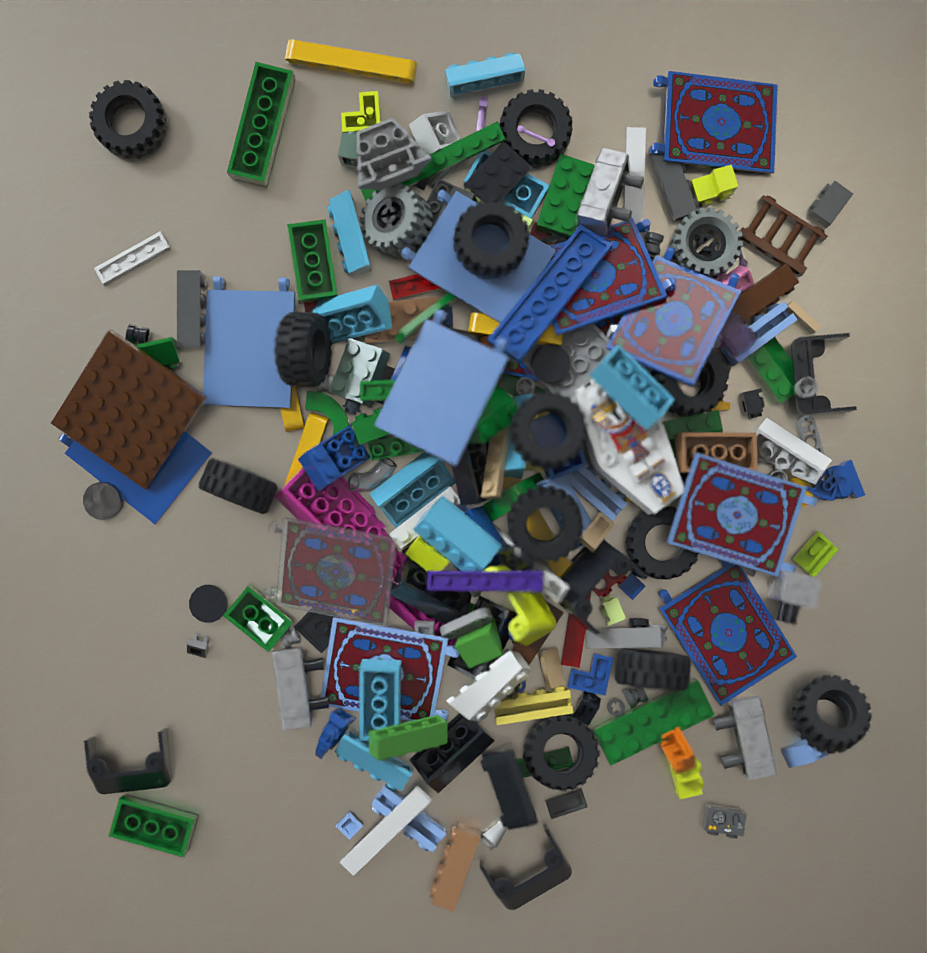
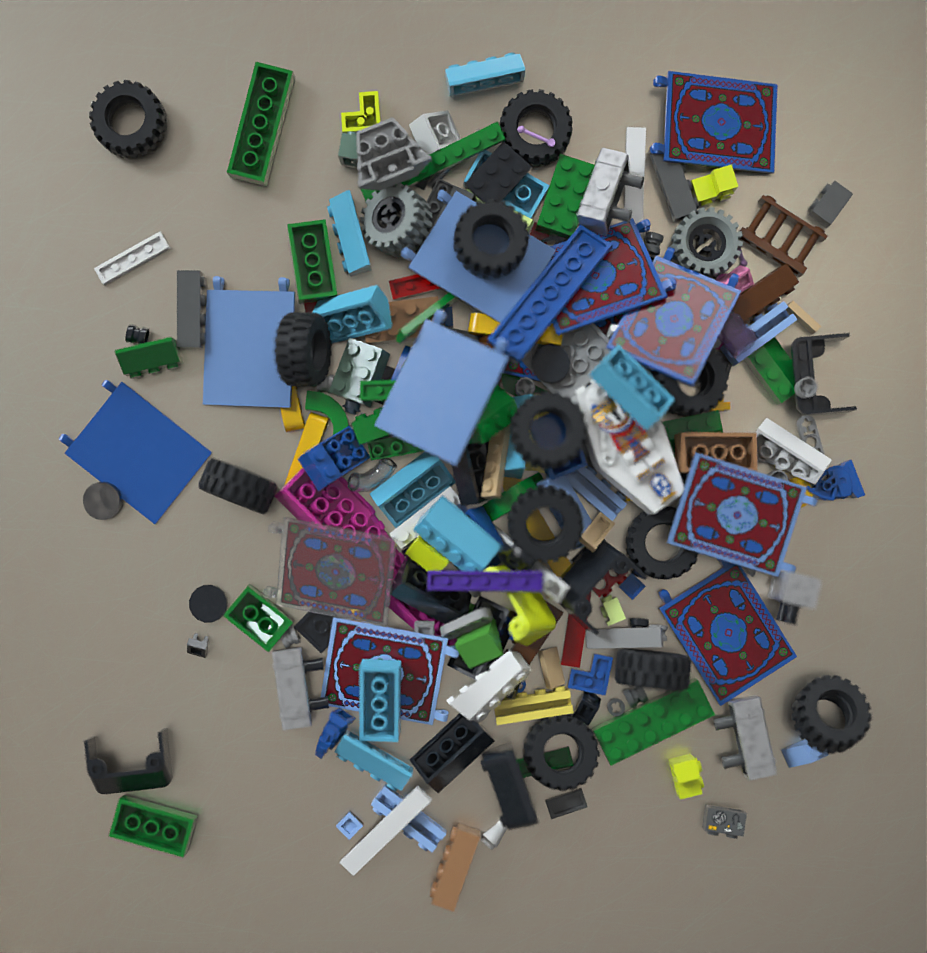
reddish brown plate [51,329,207,490] -> none
yellow beam [285,40,417,83] -> none
bright green brick [369,715,447,761] -> none
lavender bar [476,96,488,131] -> none
black windscreen [480,823,572,910] -> none
orange hinge [660,727,696,774] -> none
black brick [740,388,765,418] -> none
lime plate [792,531,839,578] -> none

